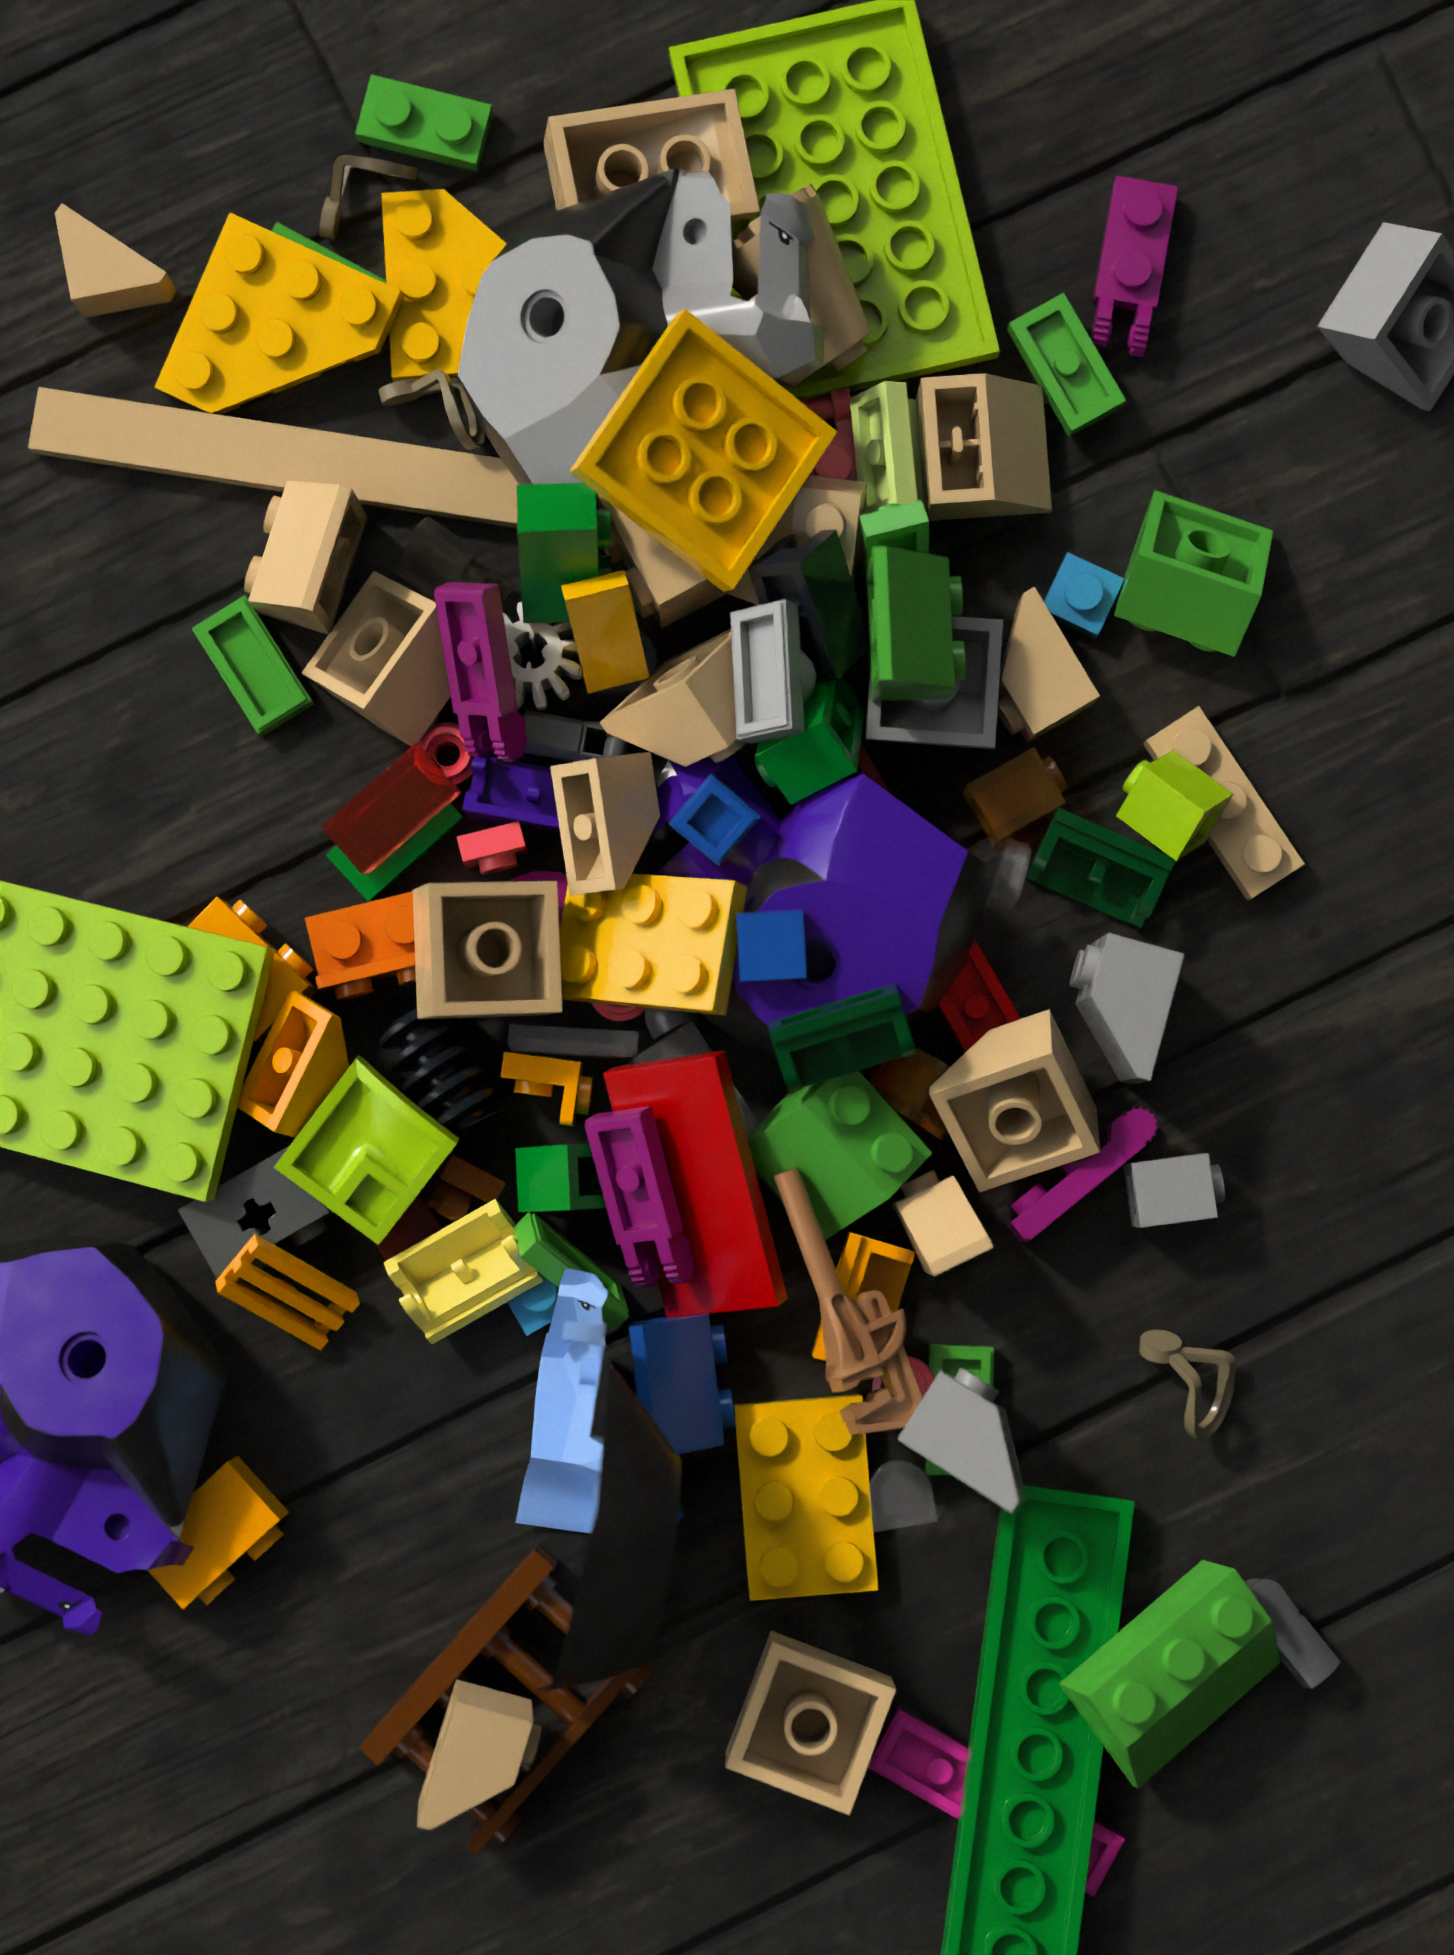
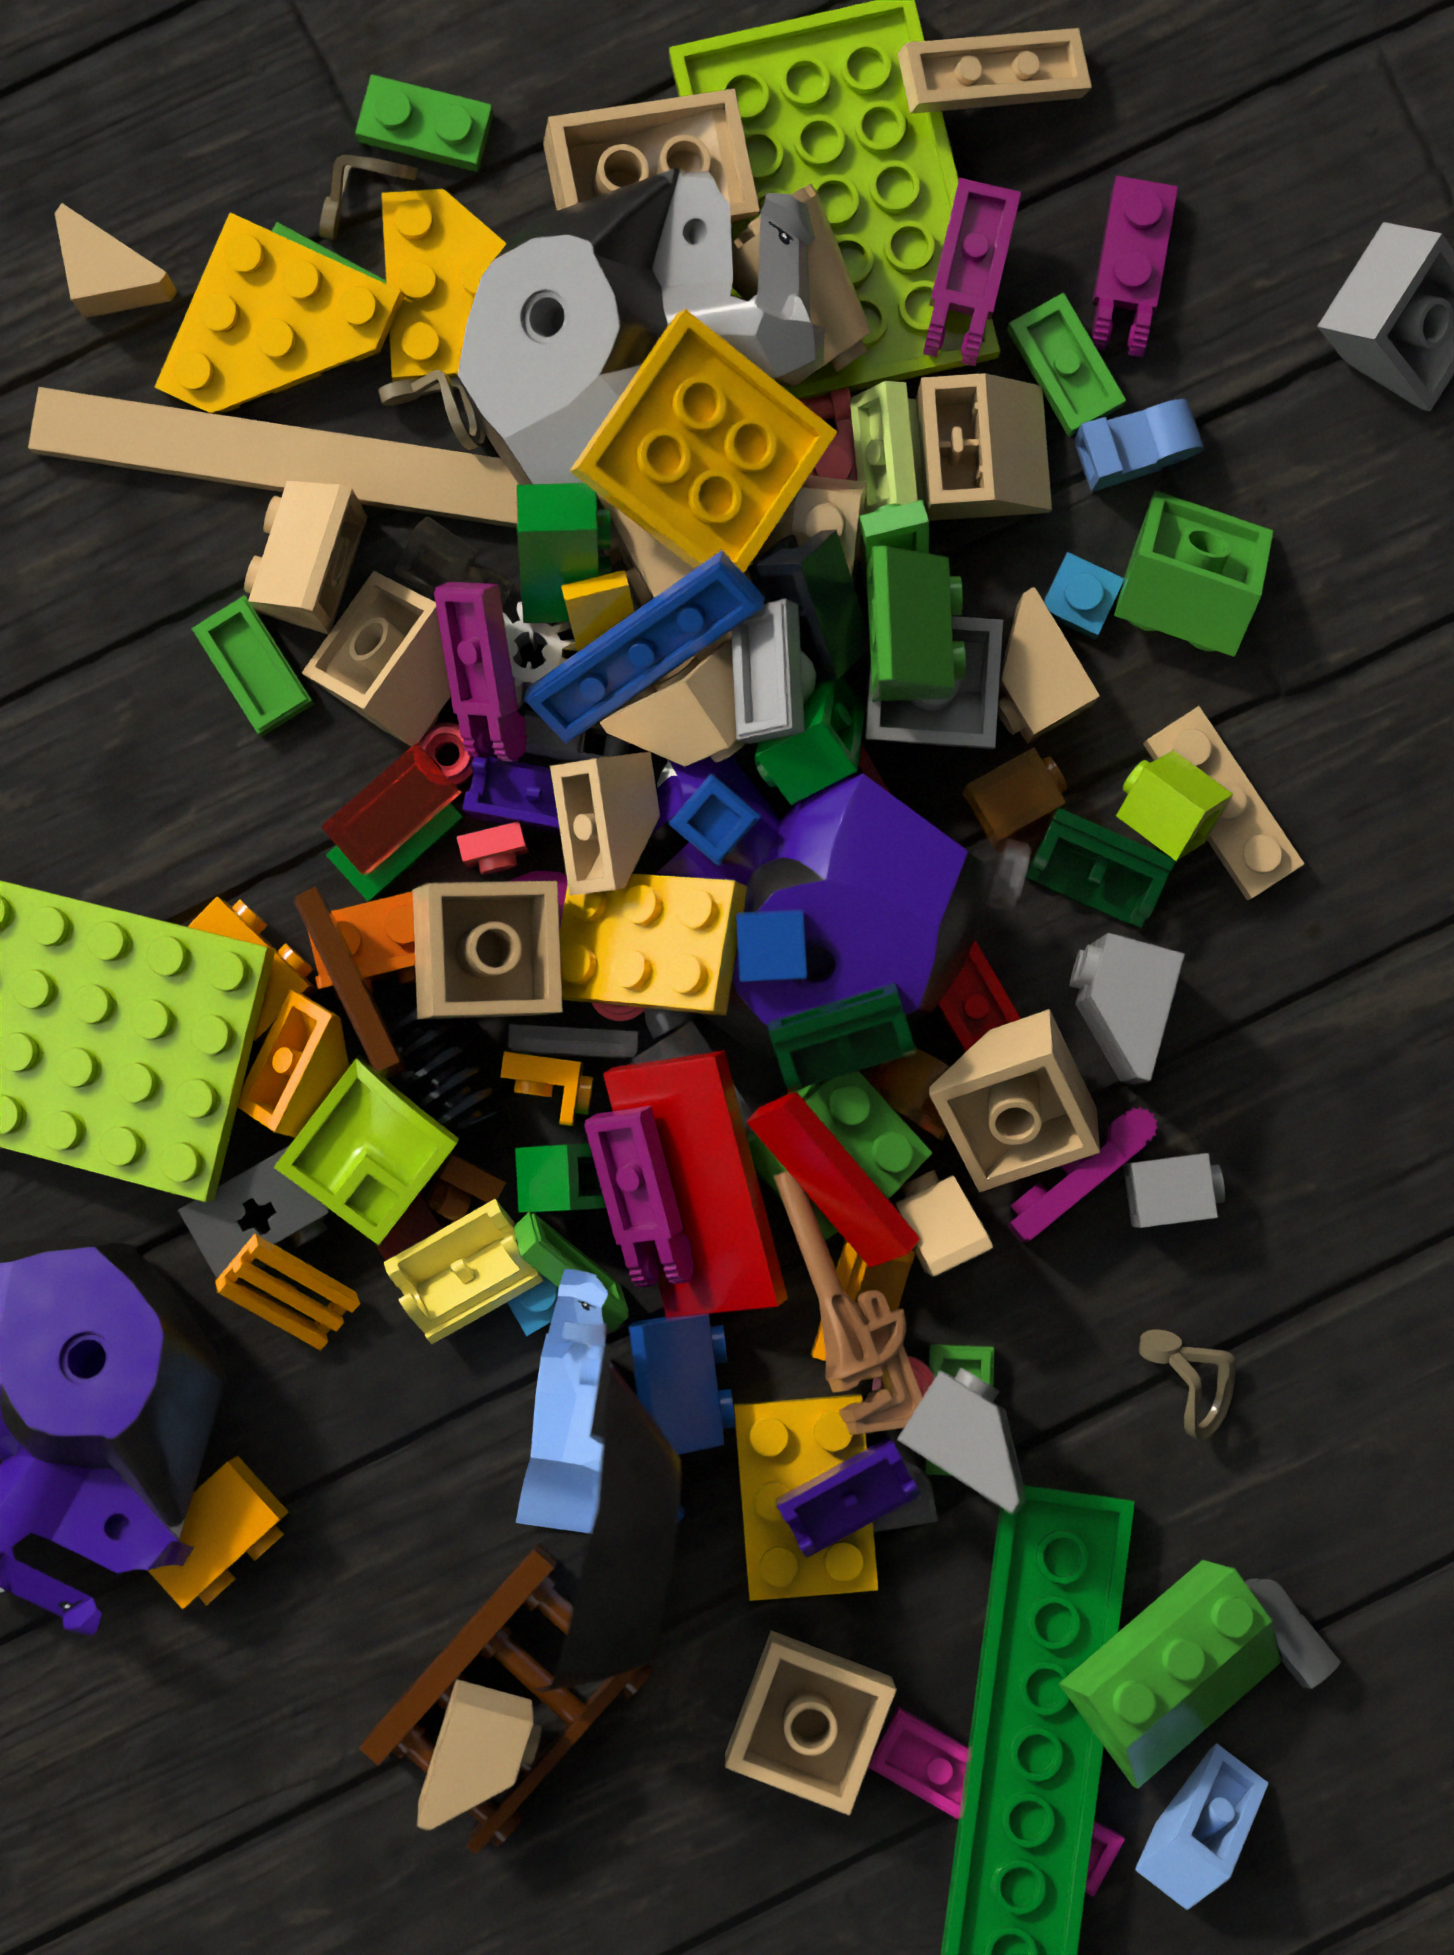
none -> reddish brown tile [294,886,408,1080]
none -> blue tile [524,550,765,744]
none -> red tile [746,1091,920,1268]
none -> dark purple hinge [776,1437,921,1558]
none -> tan plate [897,28,1092,114]
none -> magenta hinge [923,178,1021,366]
none -> medium blue leg [1074,399,1204,492]
none -> light blue slope [1135,1744,1268,1910]

